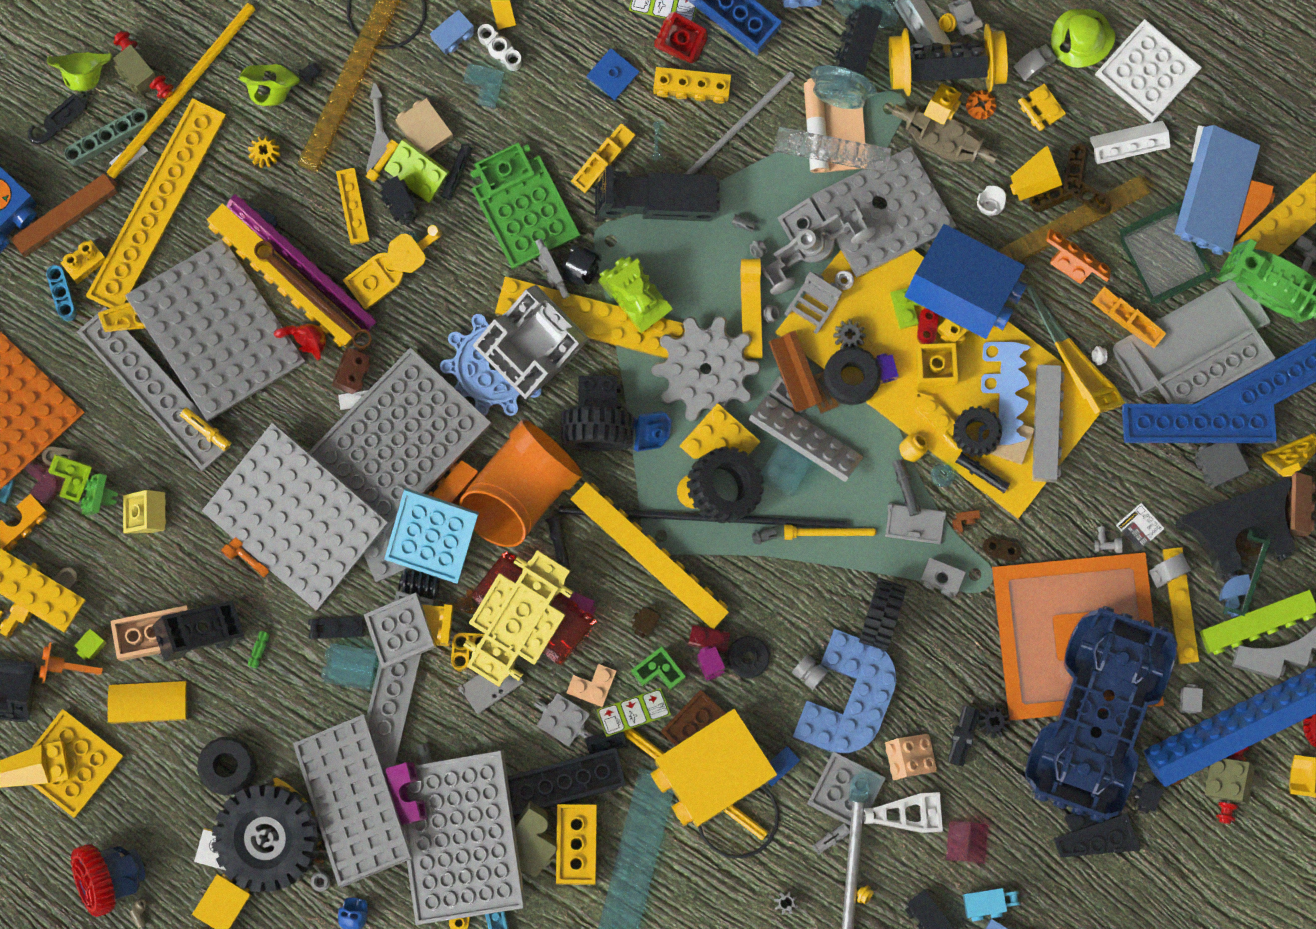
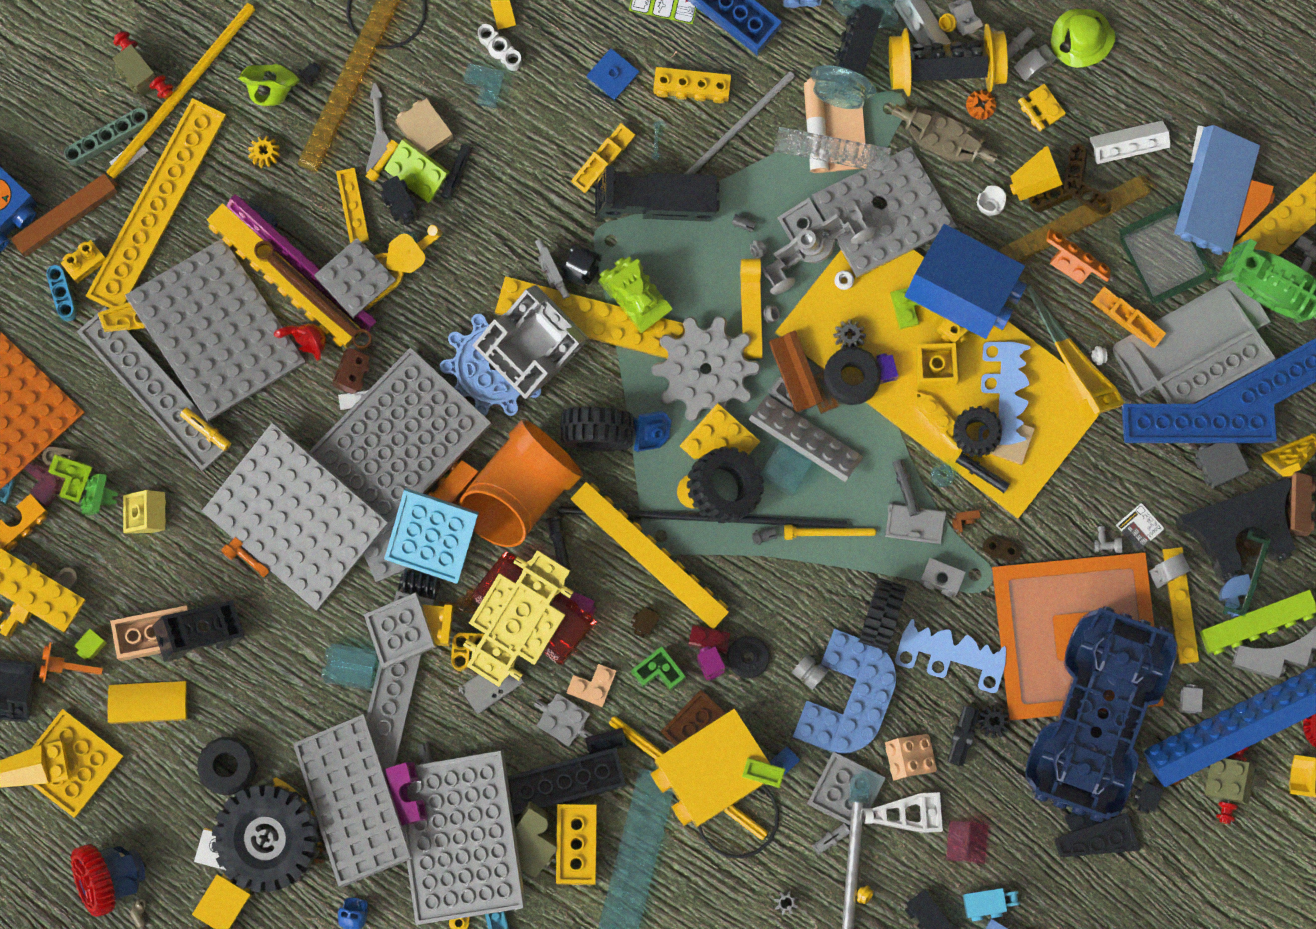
black plate [28,92,90,145] -> none
lime piece [47,52,112,91] -> none
bright green axle [248,631,270,669] -> none
black plate [308,617,363,640] -> none
light grey plate [311,872,330,892] -> none
medium blue brick [430,10,474,55] -> none
bright green plate [470,142,580,270] -> none
black brick [578,376,621,410] -> none
sticker [597,688,671,737] -> none
red slope [654,12,707,63] -> none
light grey plate [785,272,842,334] -> none
yellow head [899,433,928,462] -> none
red plate [917,308,939,344] -> none
yellow brick [924,83,962,125] -> none
light grey brick [1032,365,1064,482] -> none
white tile [1095,19,1202,123] -> none
none -> light grey plate [314,238,396,318]
none -> lime tile [742,758,785,788]
none -> light blue piece [895,619,1006,693]
none -> light grey pin [1007,27,1035,61]

